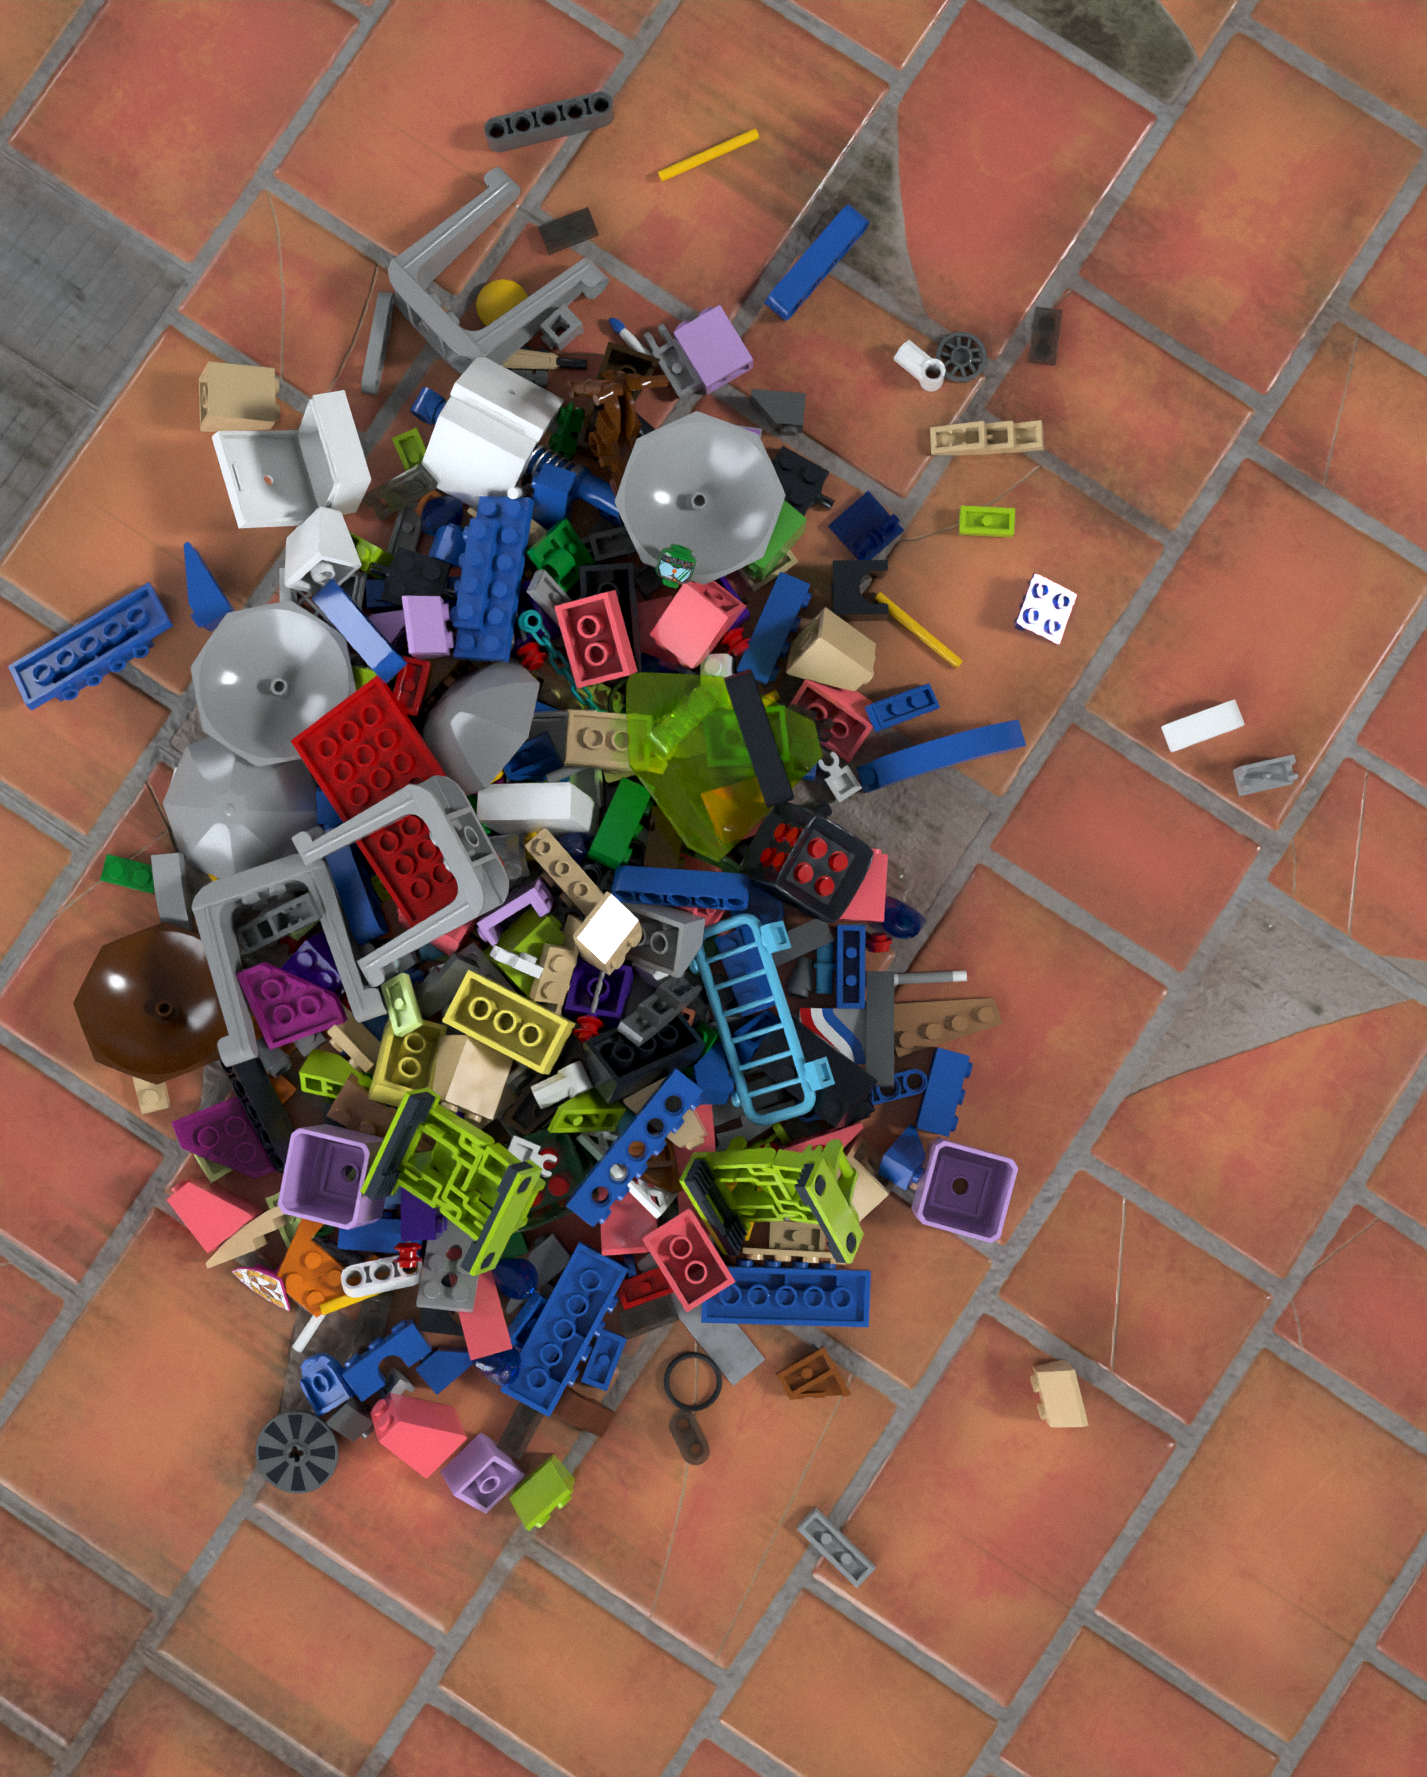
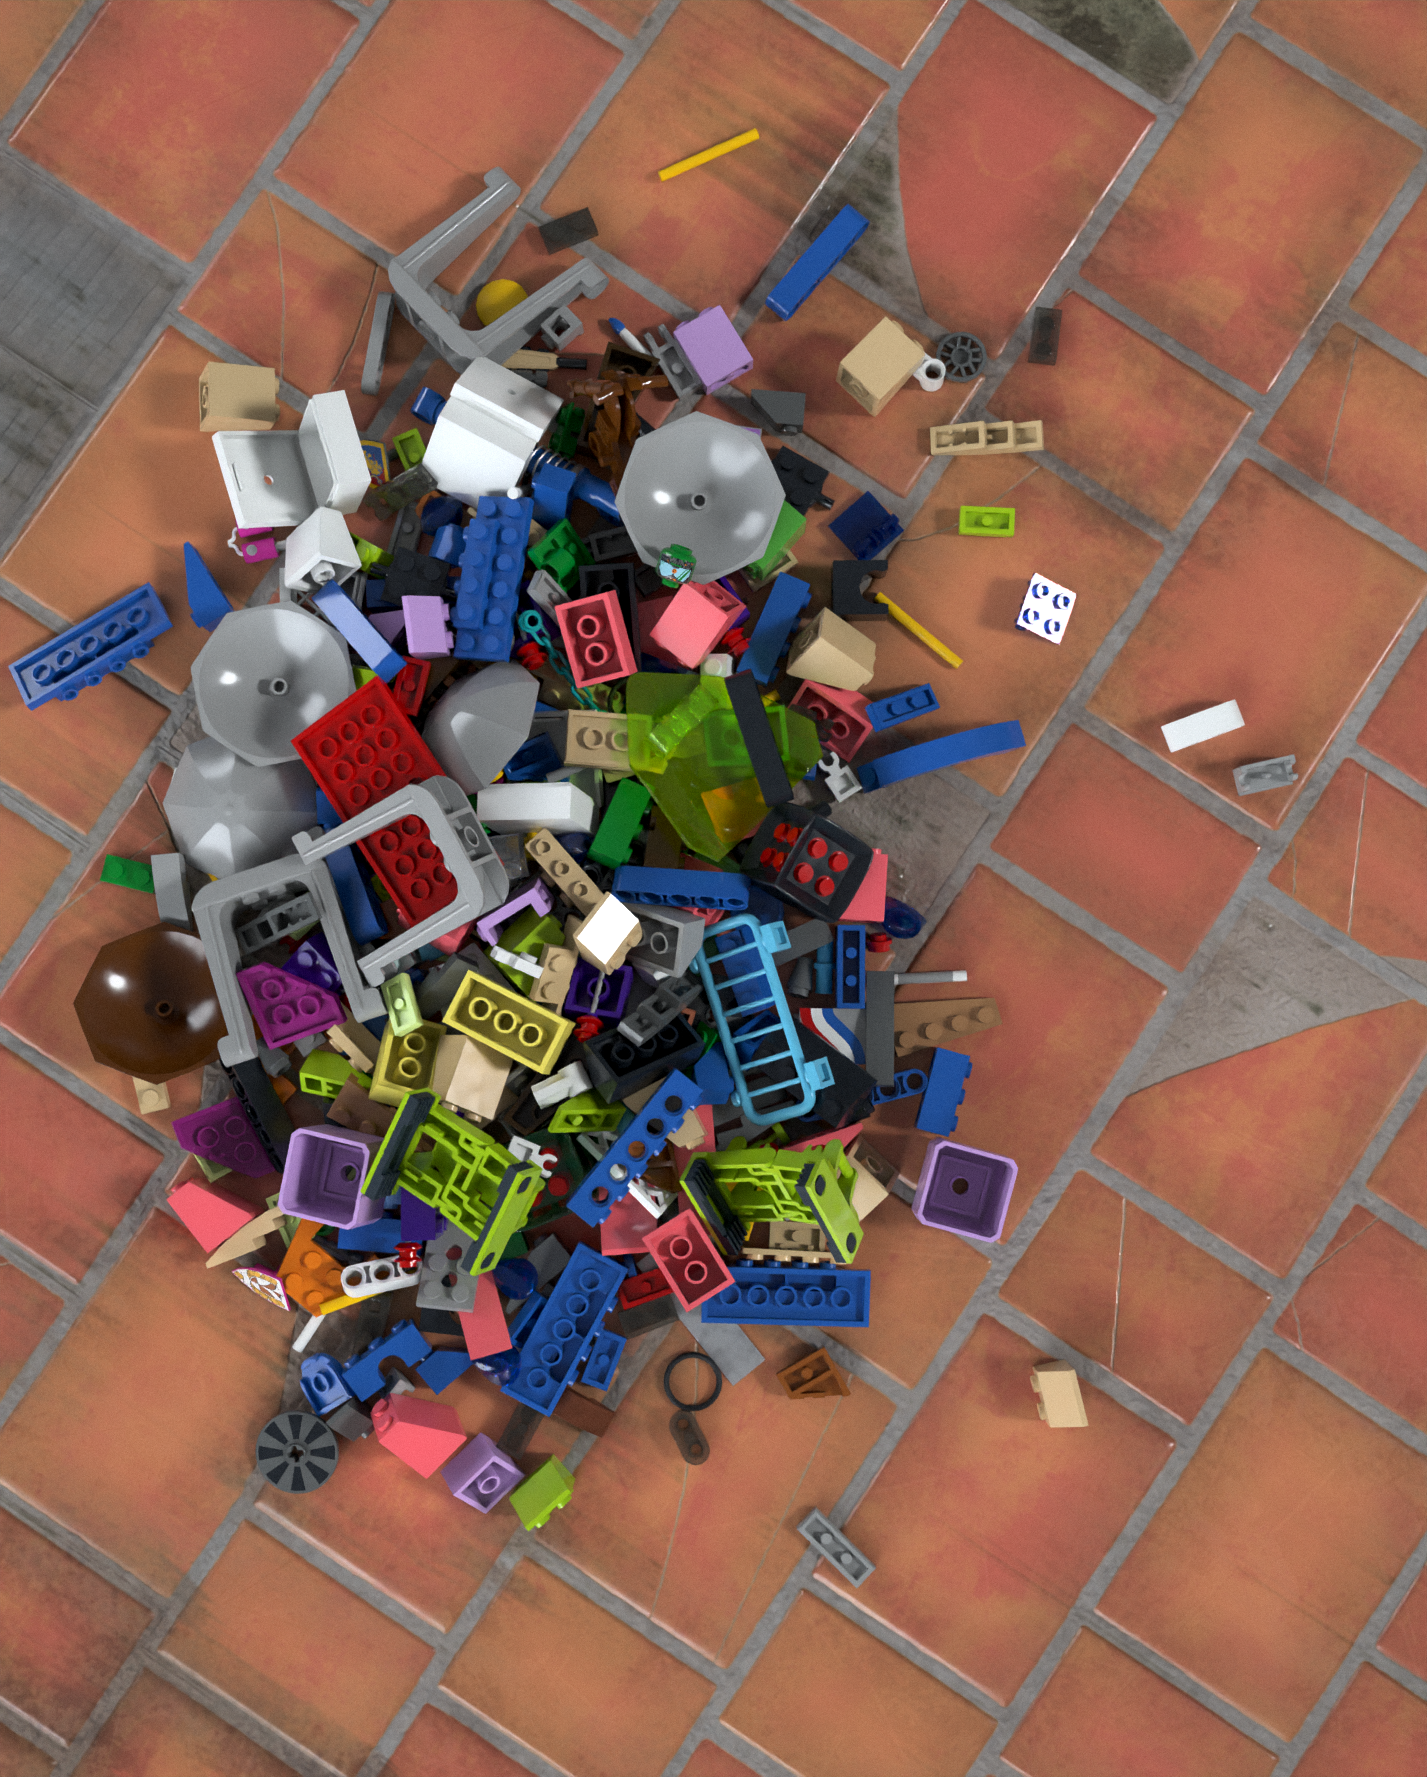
dark grey beam [484,91,614,153] -> none
blue slope [877,1124,926,1190] -> none
none -> dark pink piece [228,521,286,564]
none -> shield [360,439,399,495]
none -> tan slope [836,316,925,417]

